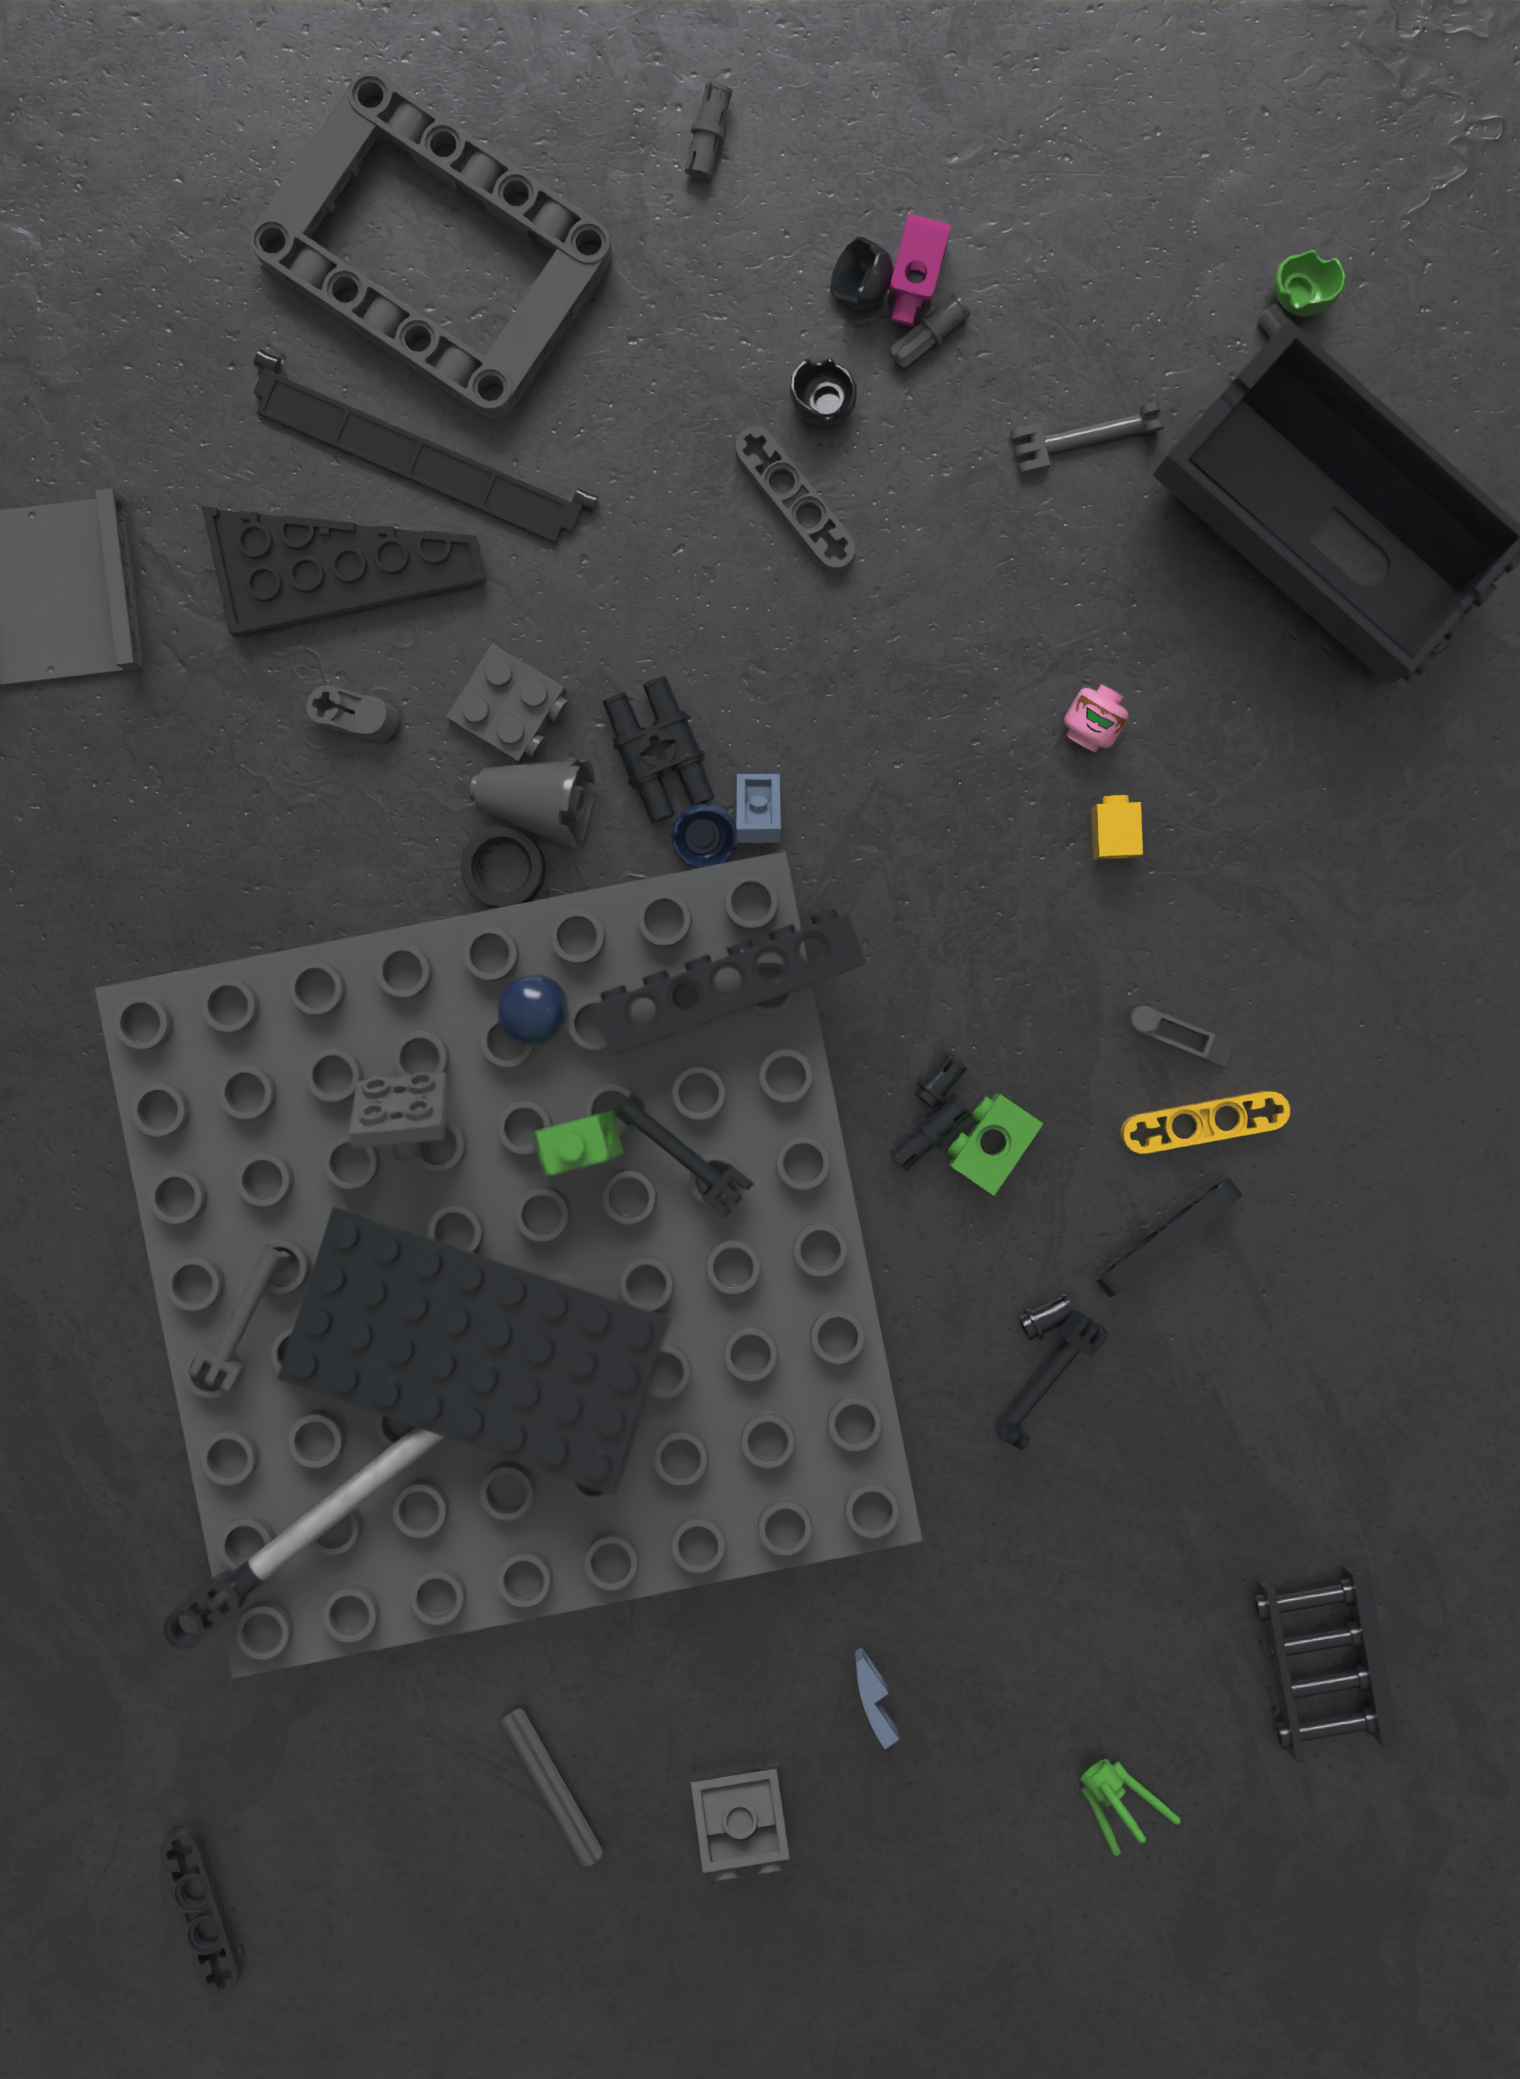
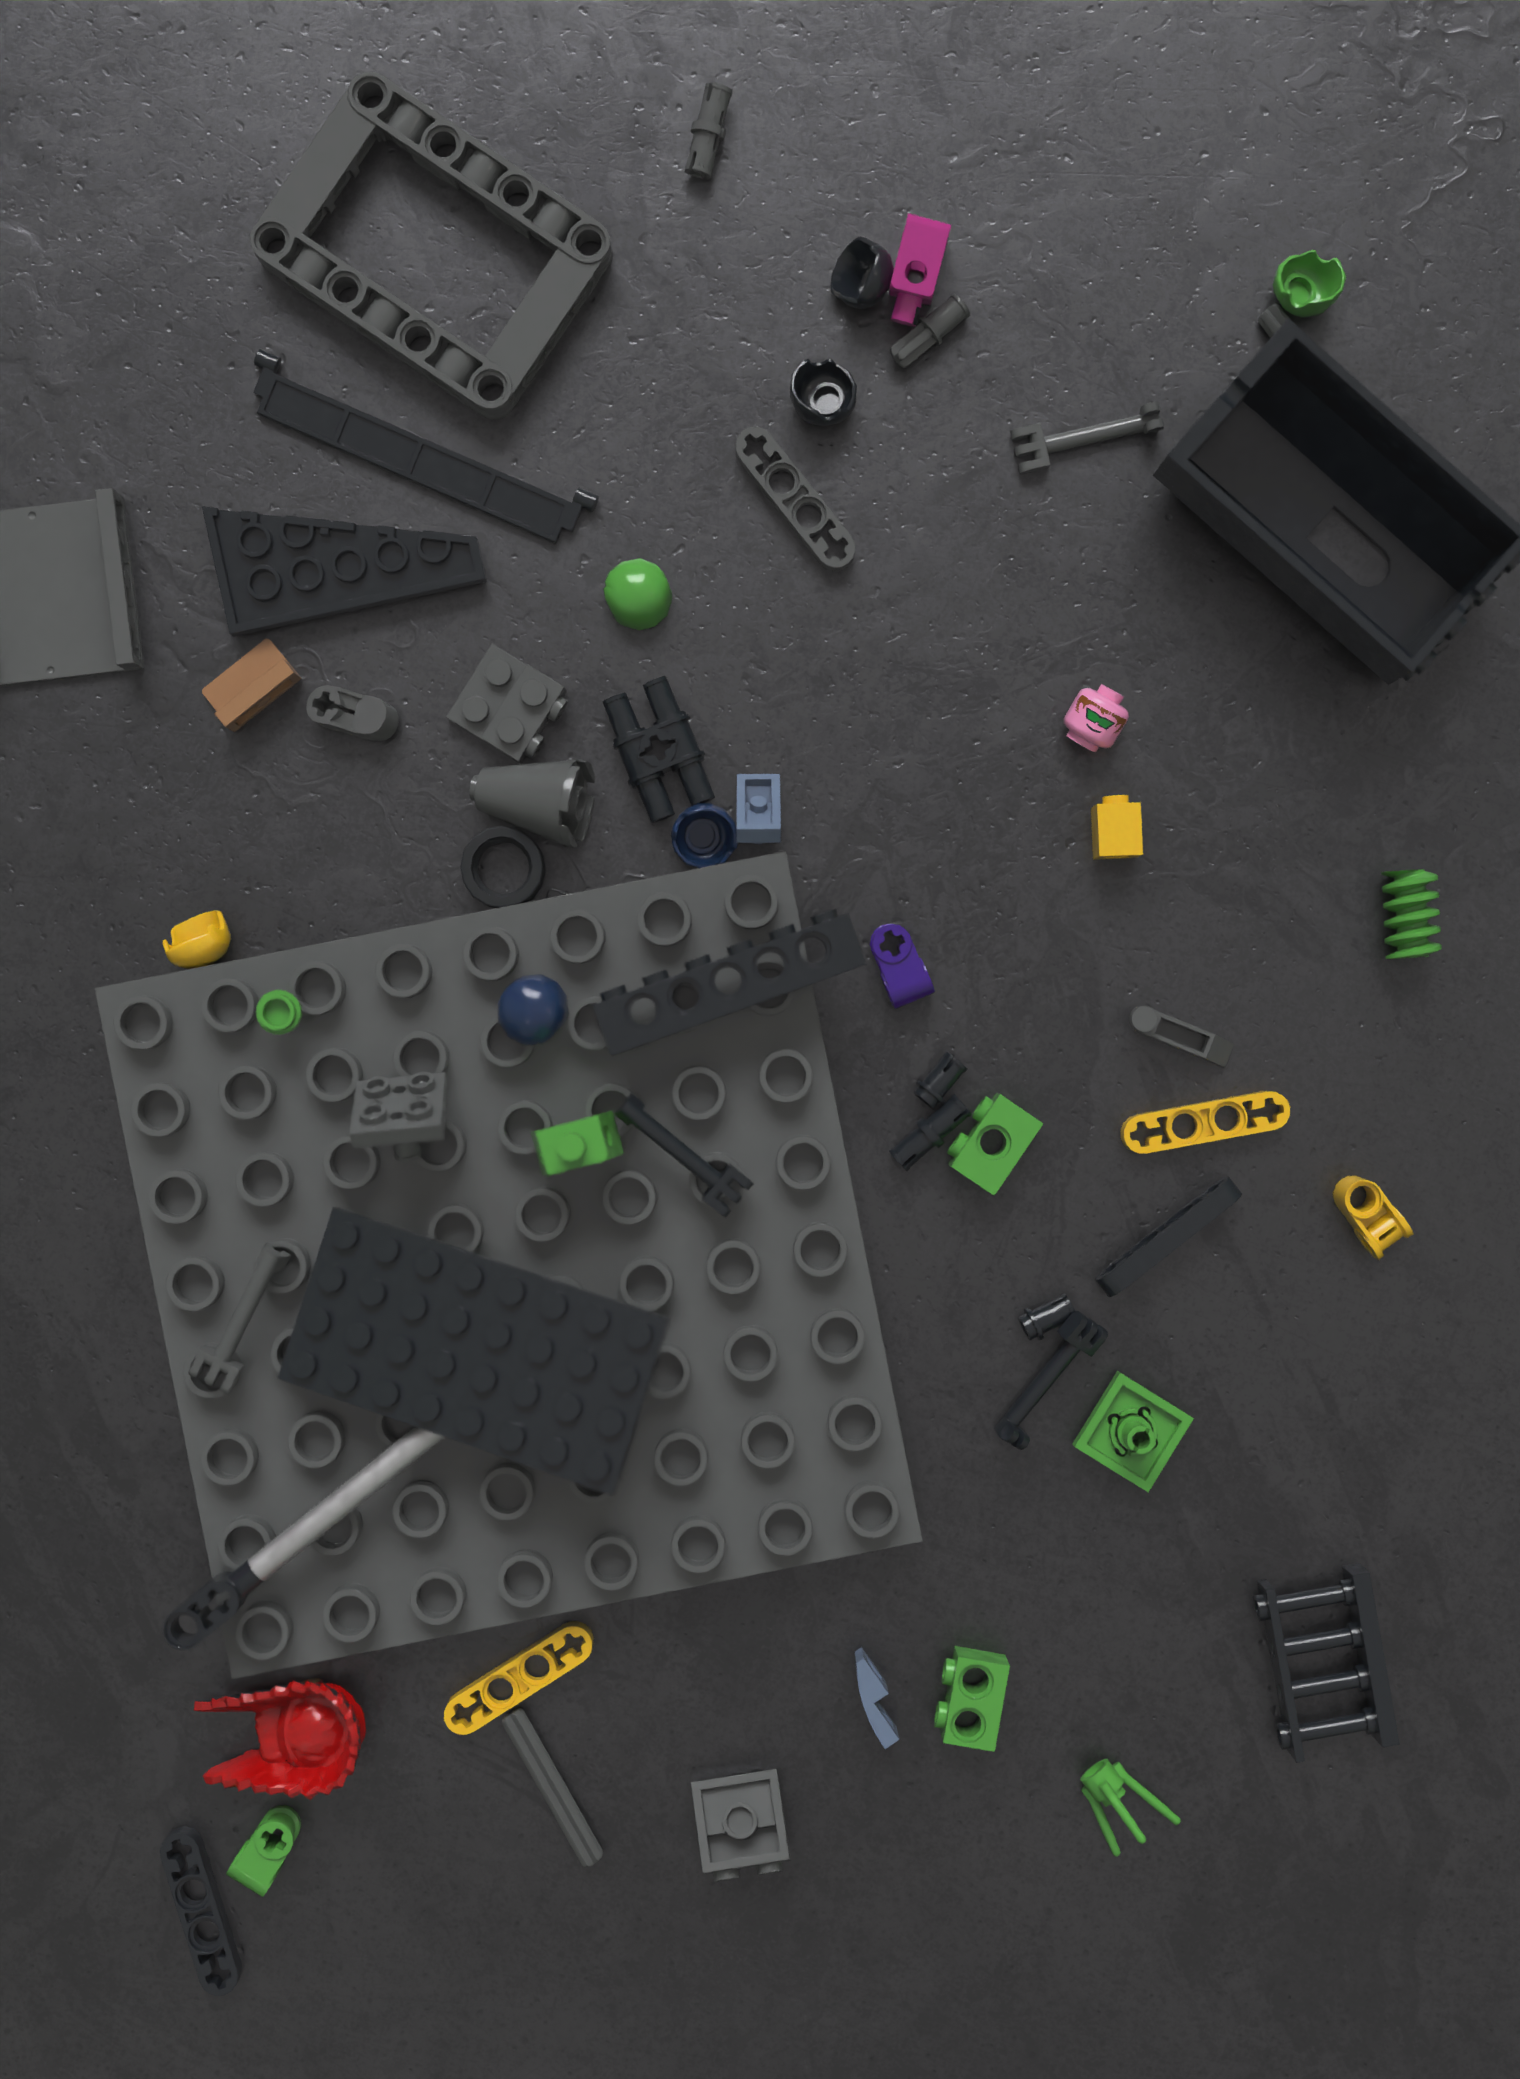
none -> yellow hair [163,910,231,969]
none -> red piece [194,1678,366,1800]
none -> medium nougat panel [202,639,302,732]
none -> bright green piece [225,1805,301,1897]
none -> bright green plate [256,990,302,1035]
none -> yellow beam [444,1621,594,1735]
none -> bright green hair [603,558,672,630]
none -> dark purple piece [870,924,935,1009]
none -> bright green brick [934,1646,1010,1752]
none -> bright green plate [1072,1371,1194,1492]
none -> yellow piece [1333,1176,1413,1260]
none -> bright green piece [1381,869,1442,959]

